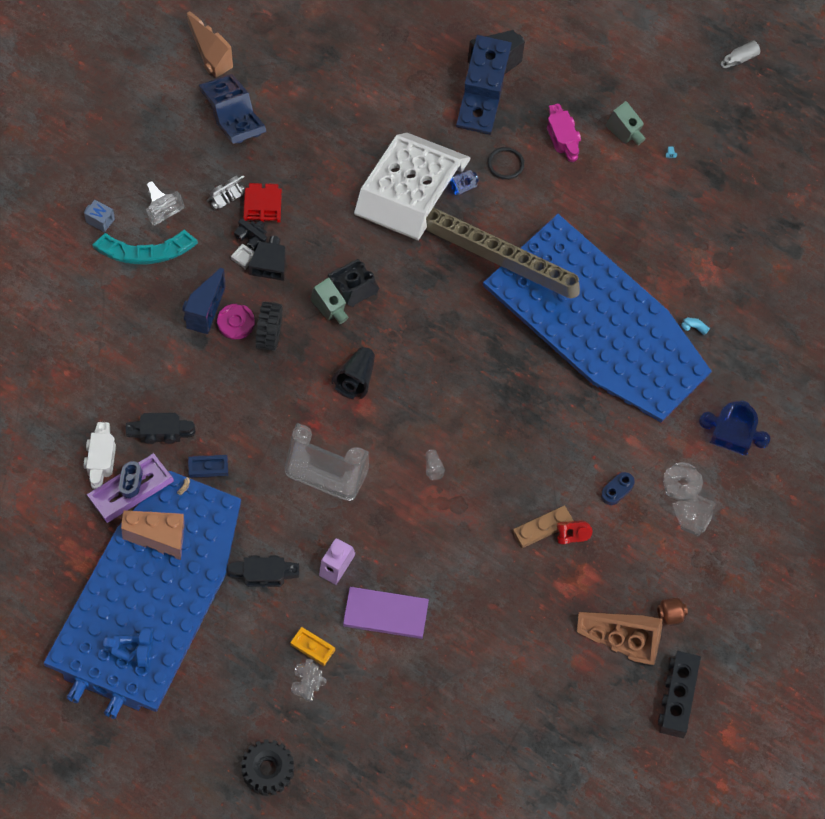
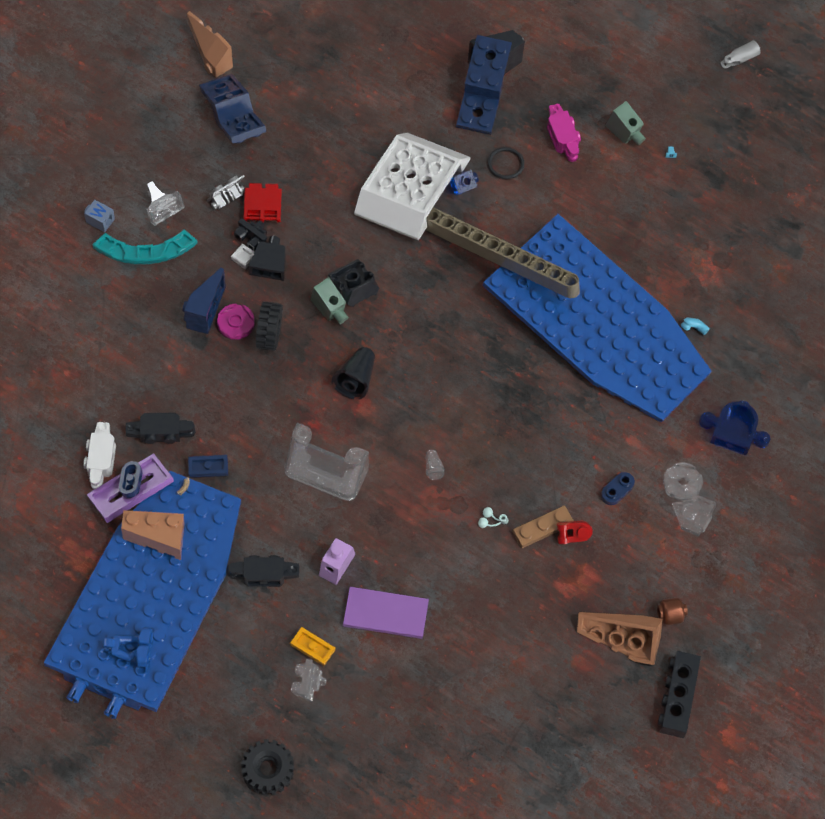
none -> light aqua piece [478,507,509,528]

